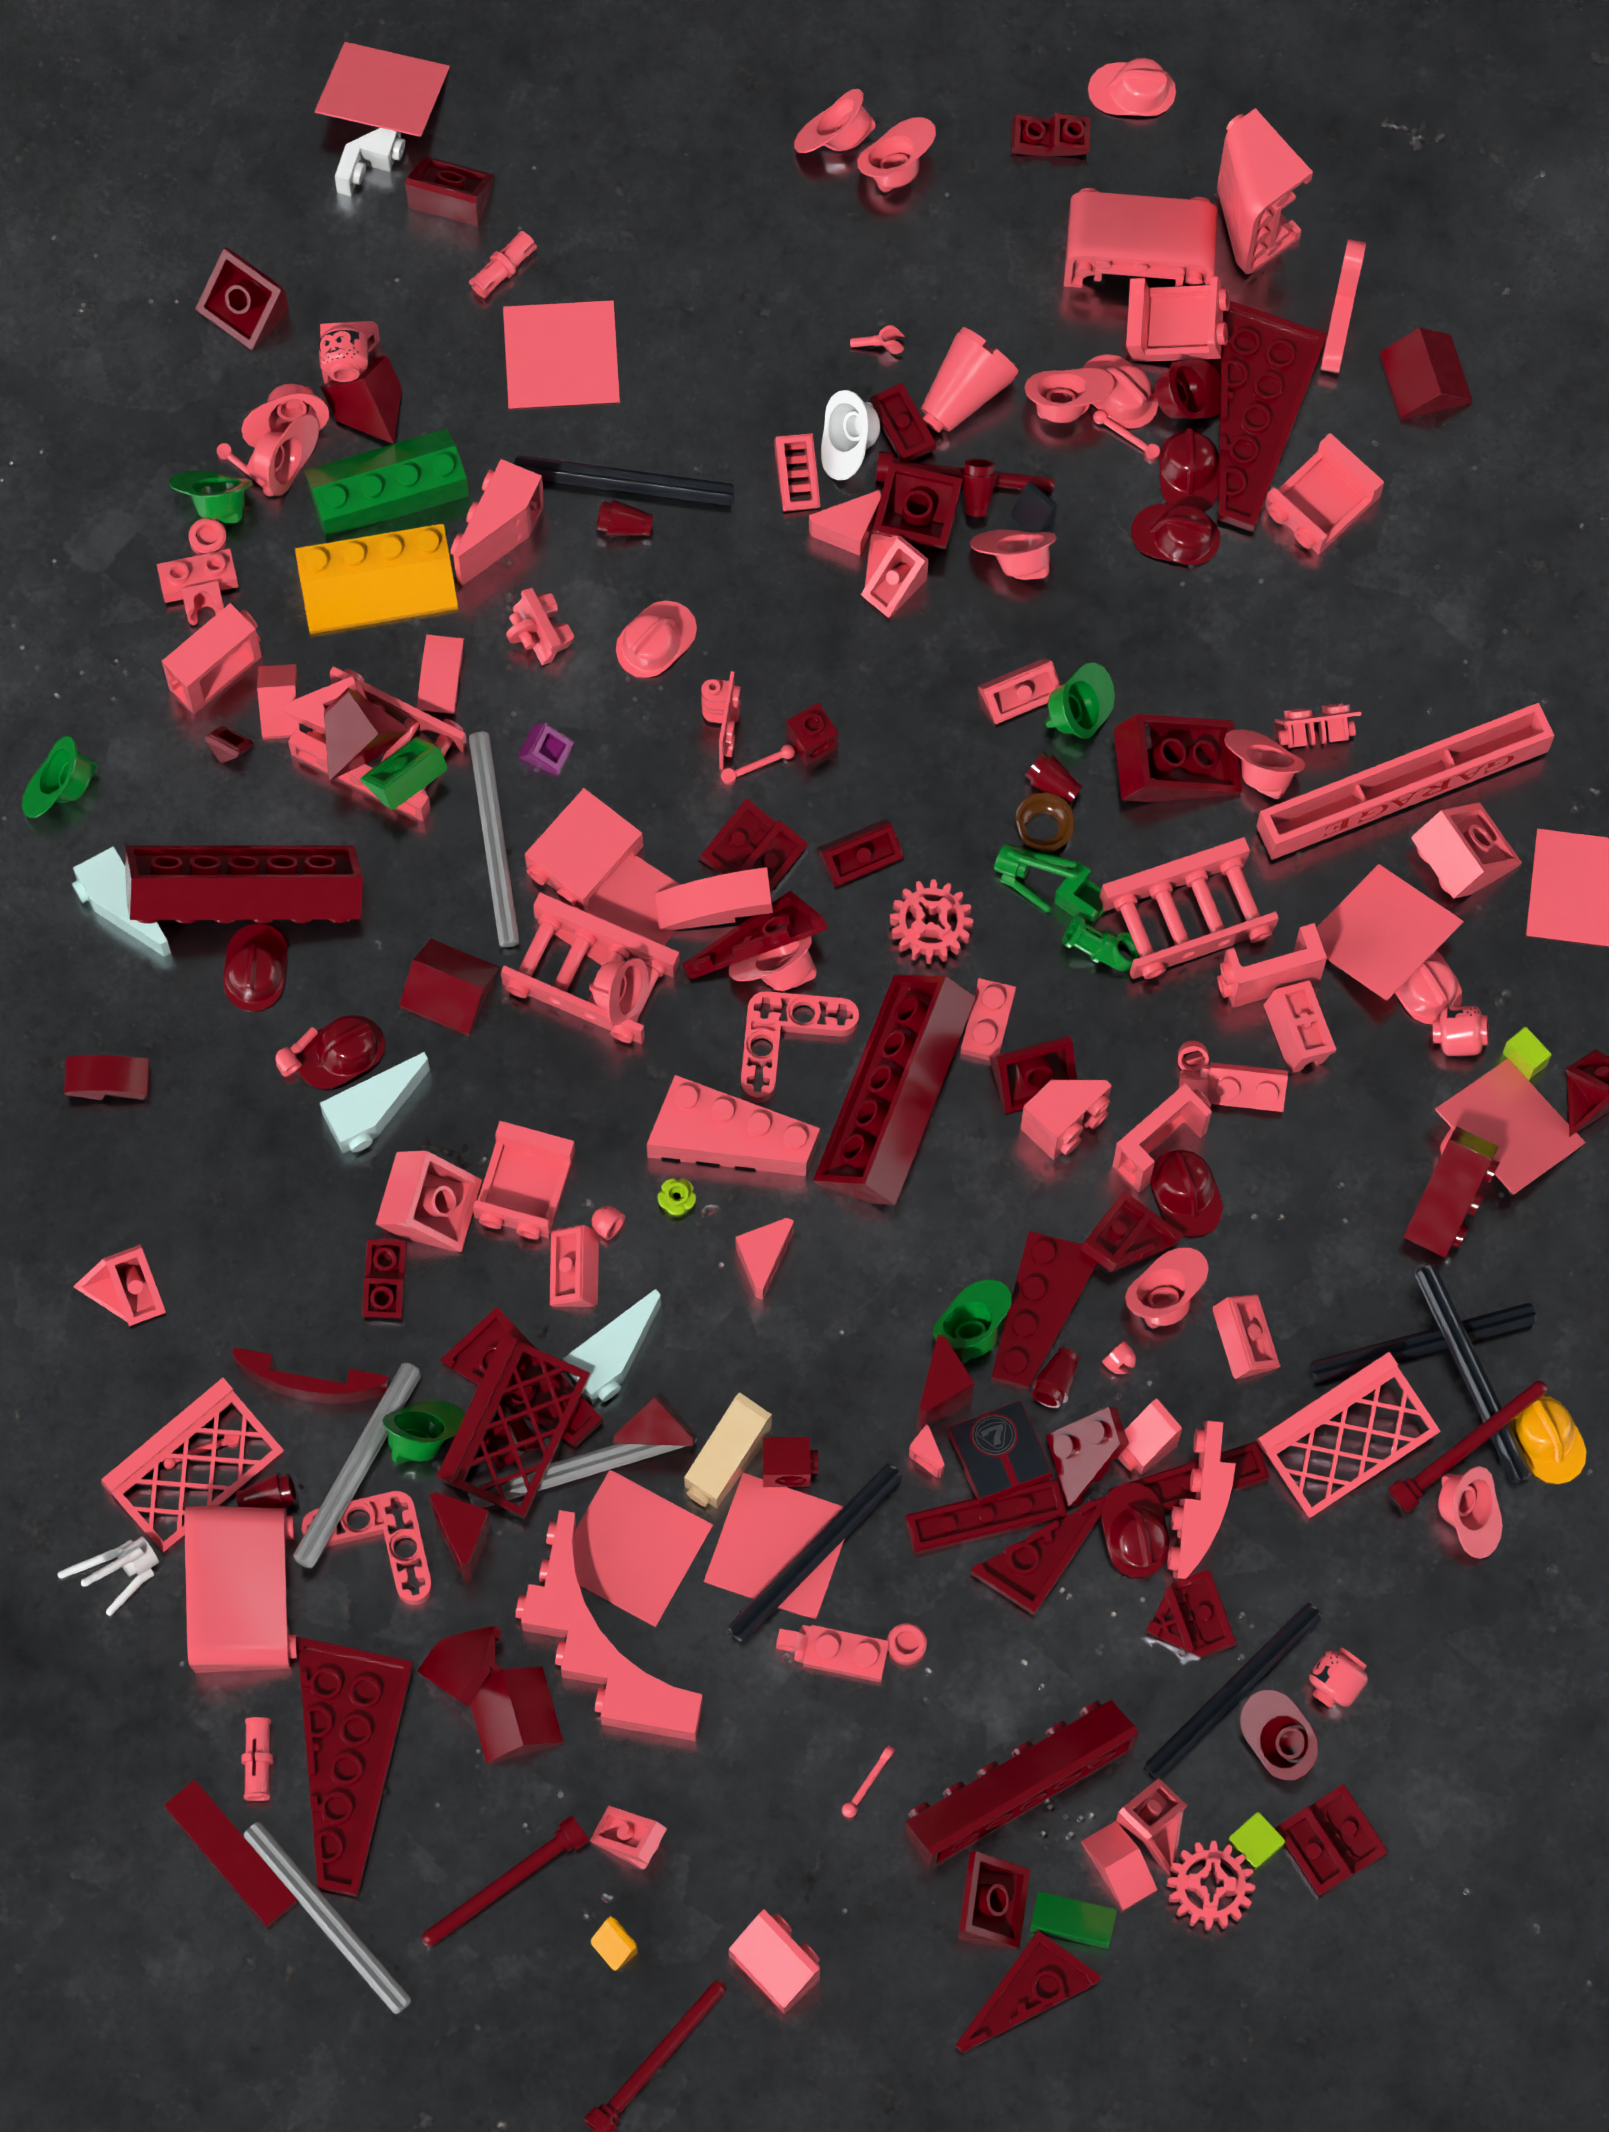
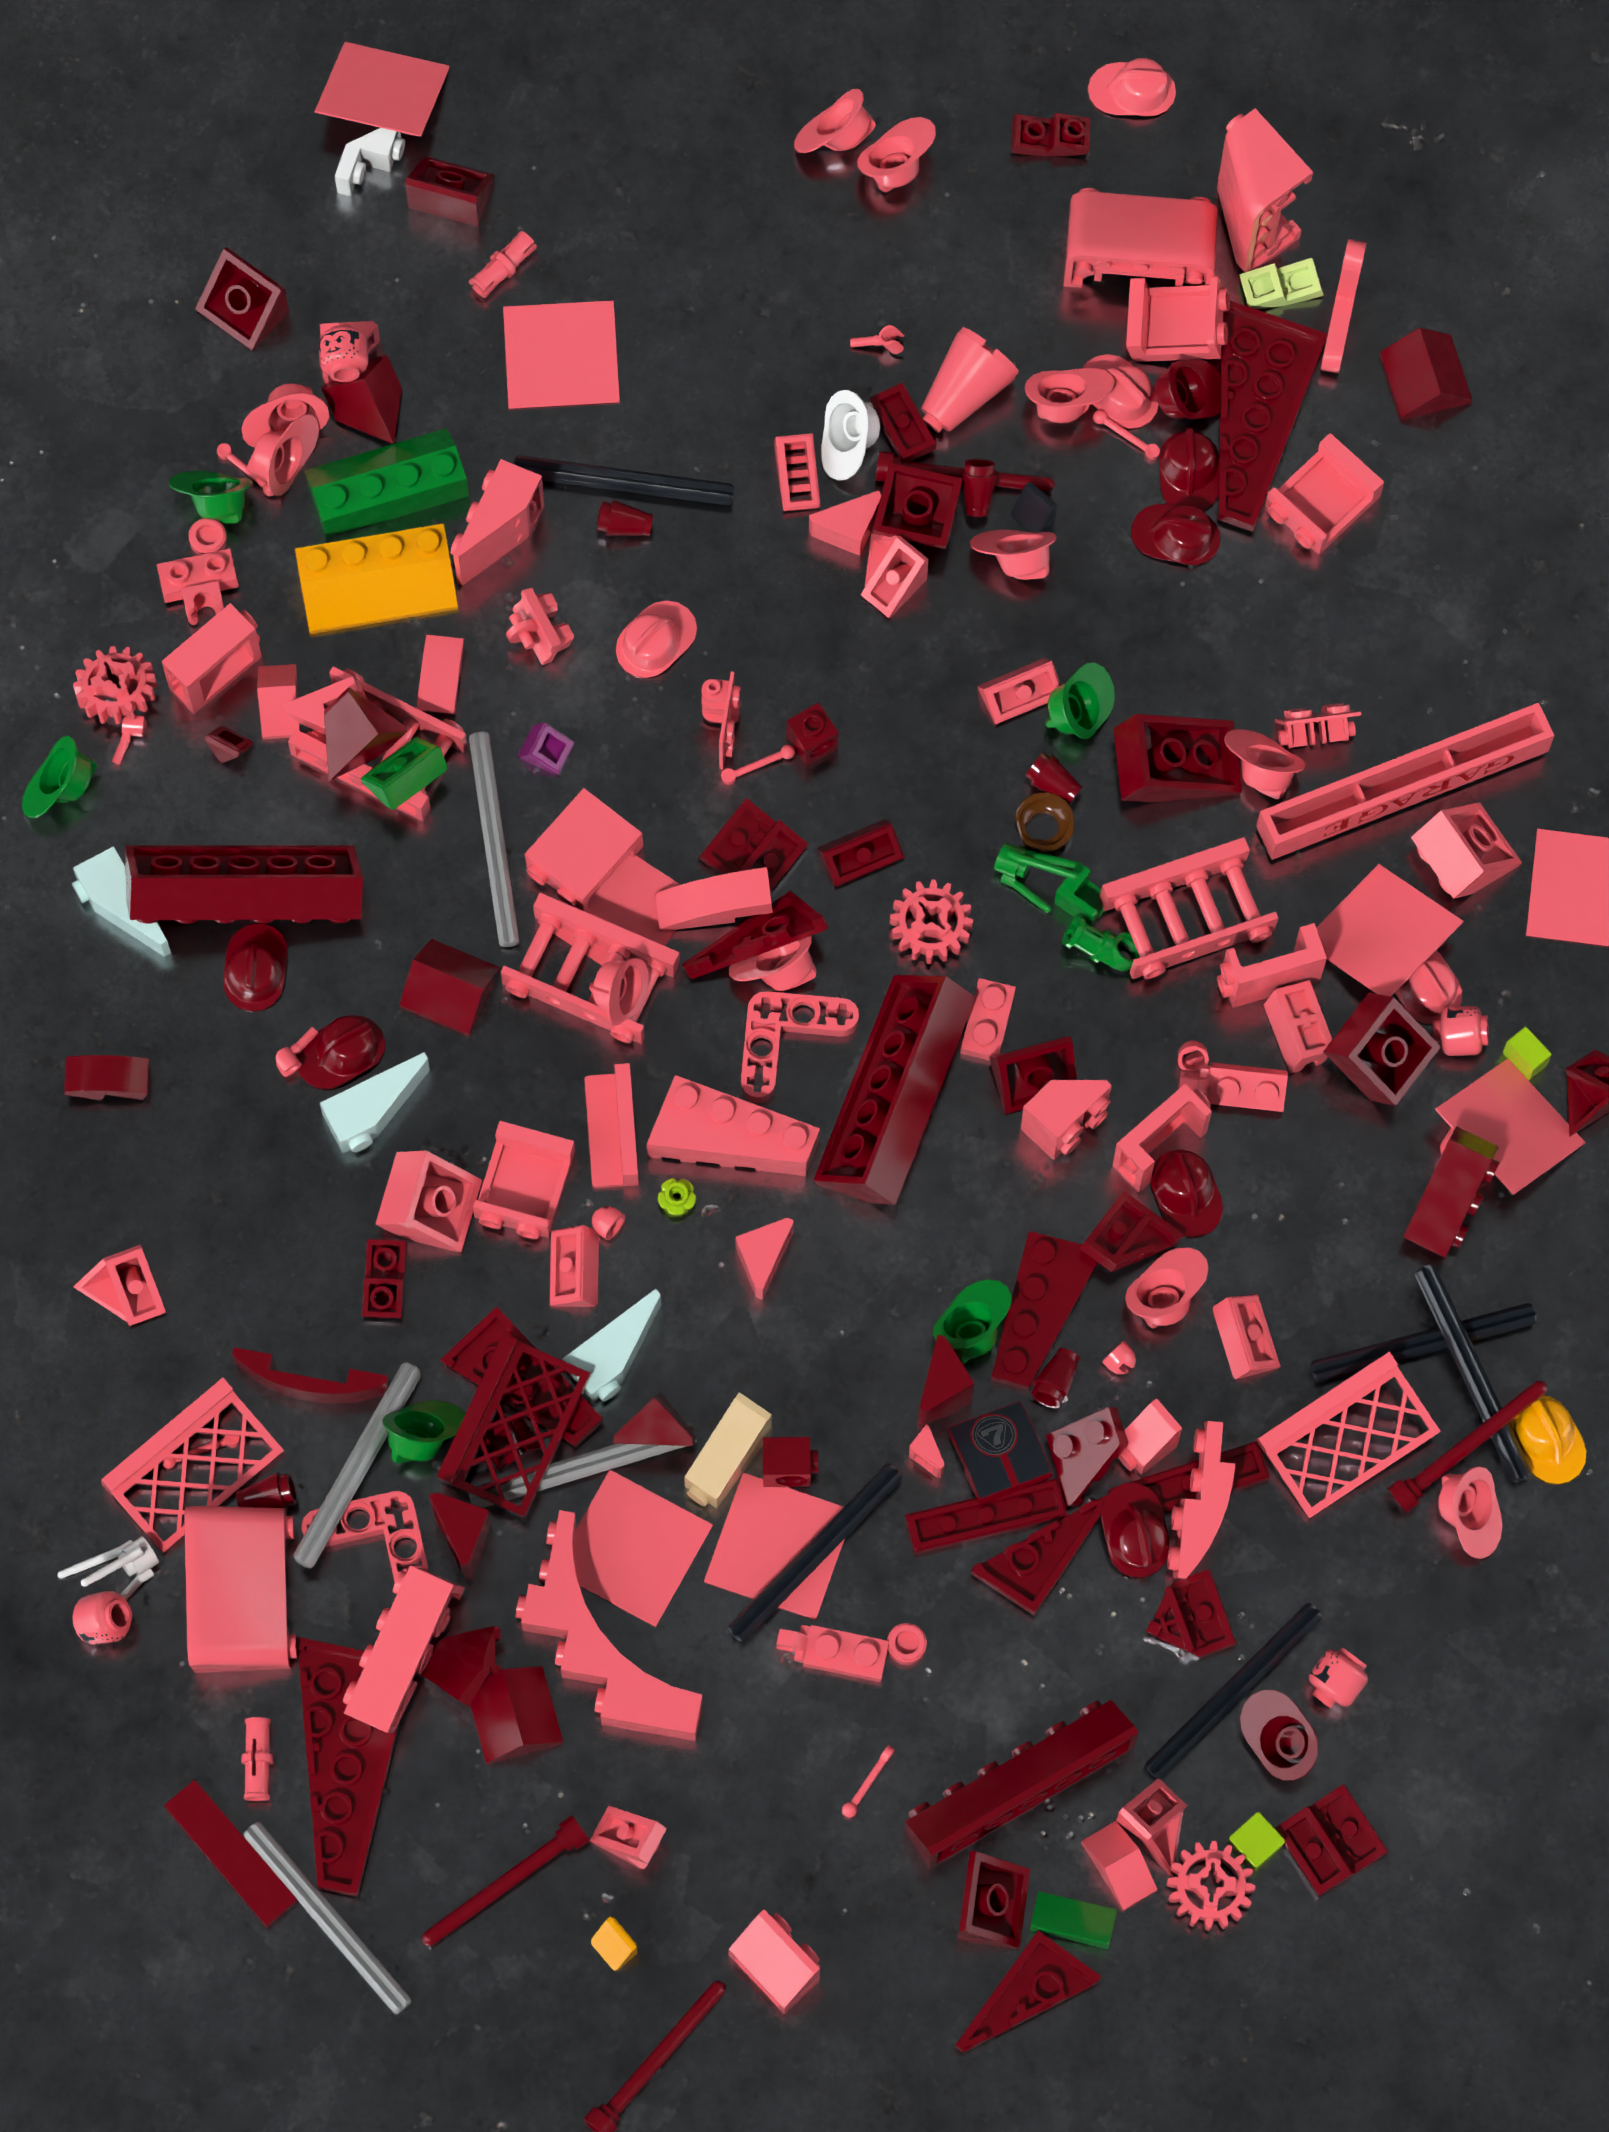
none -> coral head [72,1591,132,1645]
none -> coral gear [73,646,157,724]
none -> coral hand [111,715,147,766]
none -> coral wedge [343,1565,465,1734]
none -> coral panel [585,1063,639,1189]
none -> yellowish green slope [1239,258,1324,309]
none -> dark red brick [1323,993,1441,1106]

